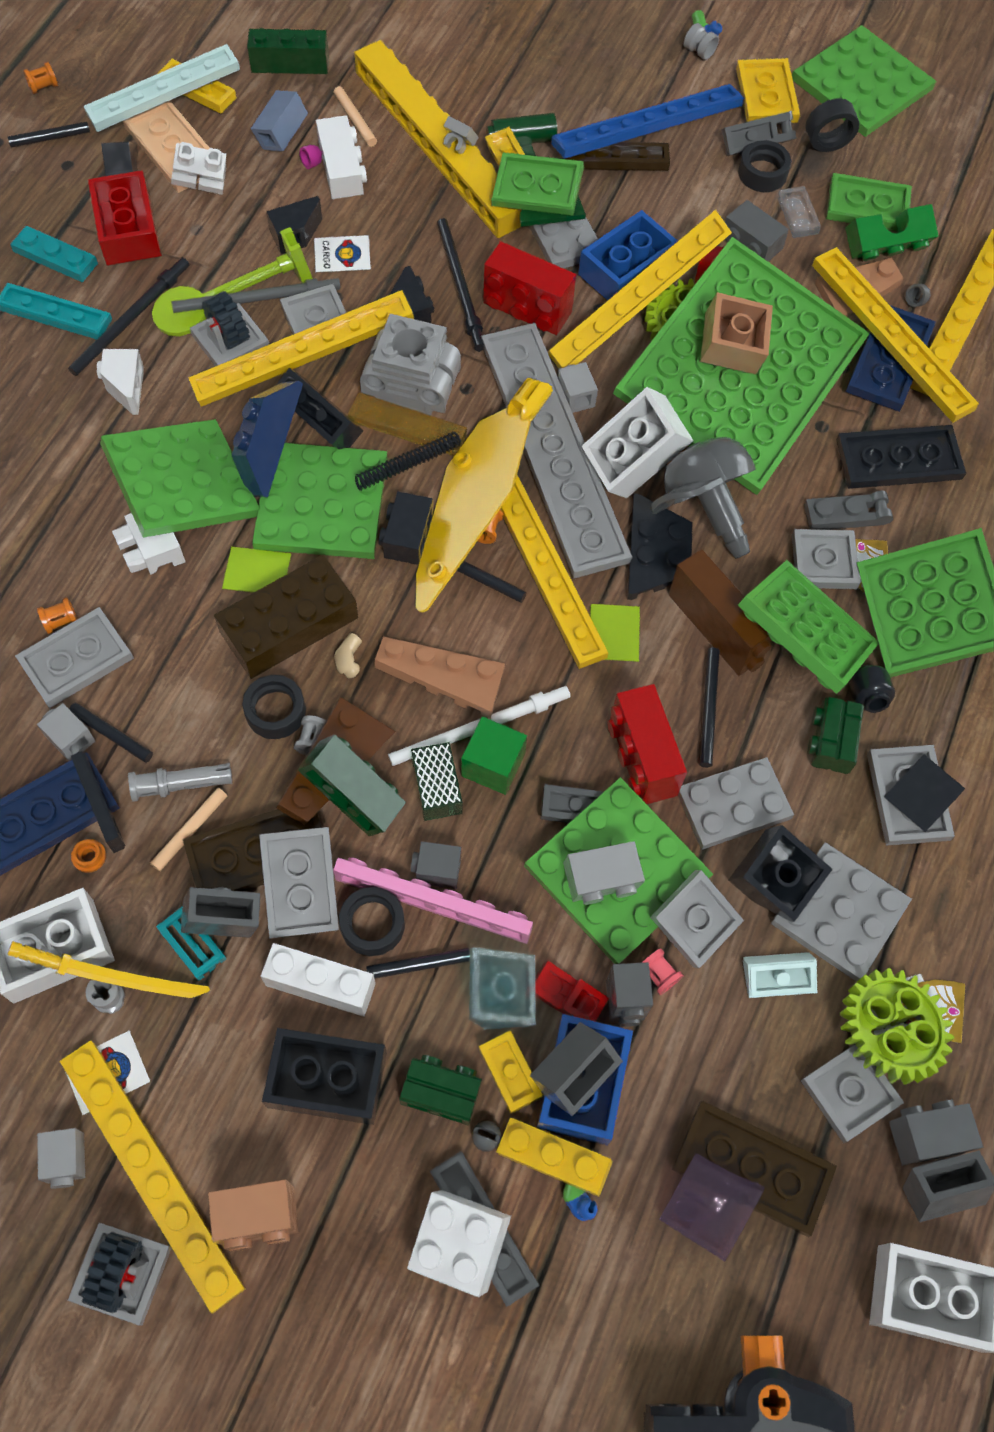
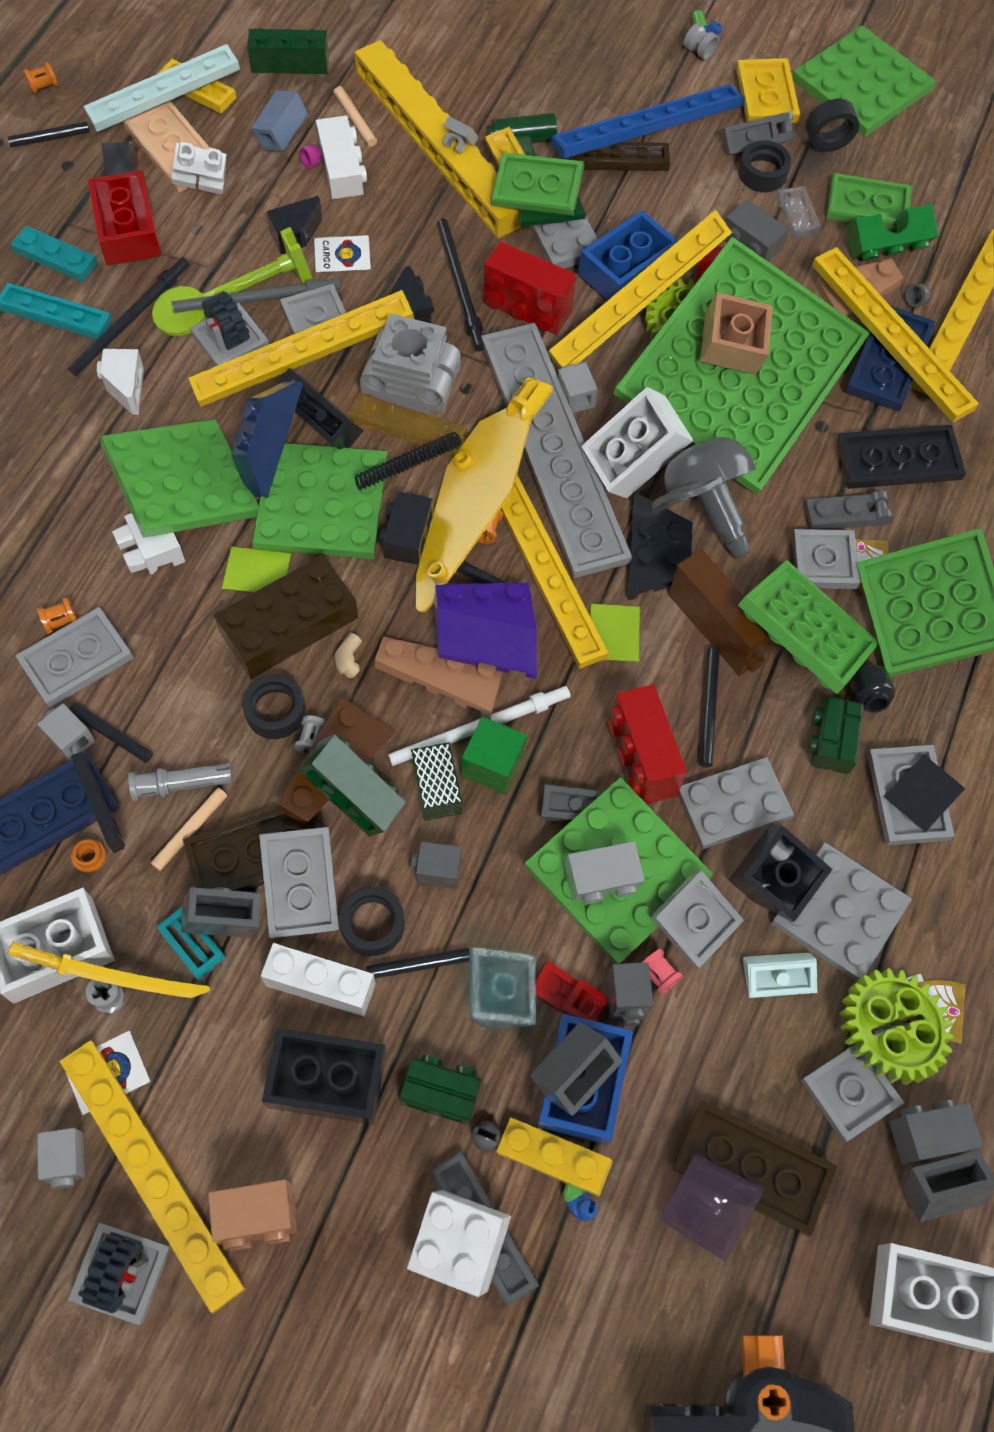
bright pink plate [333,858,533,944] -> none
yellow plate [479,1030,543,1114] -> none
none -> dark purple wedge [433,583,537,679]

